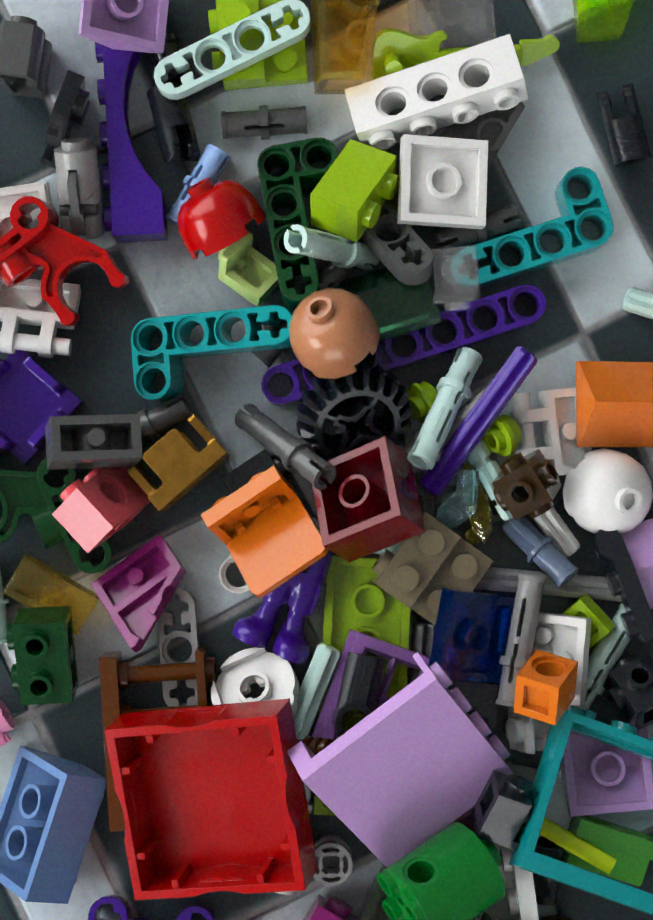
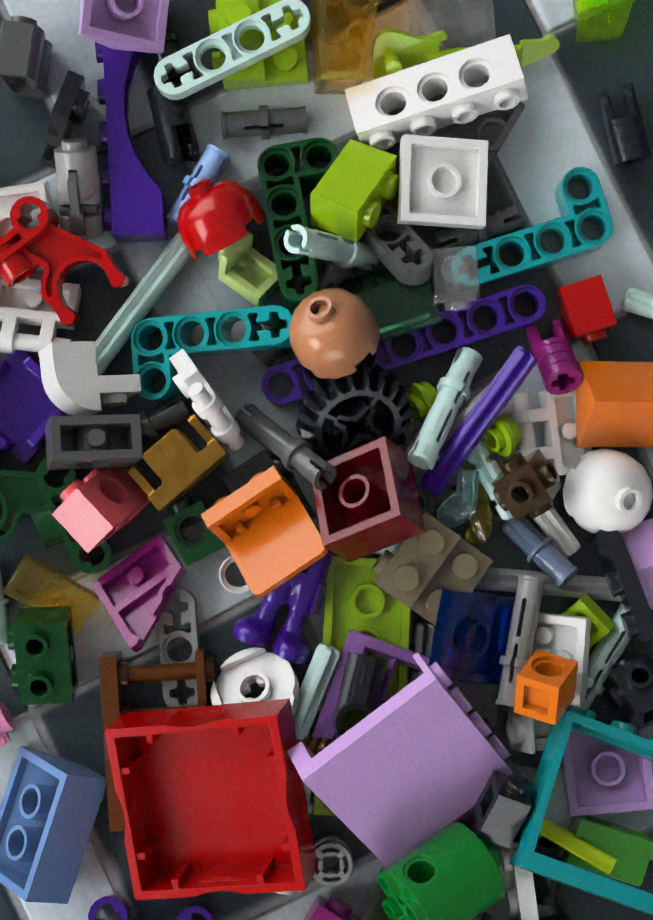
none -> white brick [39,341,141,416]
none -> light aqua axle [94,232,191,376]
none -> dark green brick [163,497,226,566]
none -> white plate [169,349,244,451]
none -> magenta hinge [524,319,583,395]
none -> red brick [554,275,617,345]

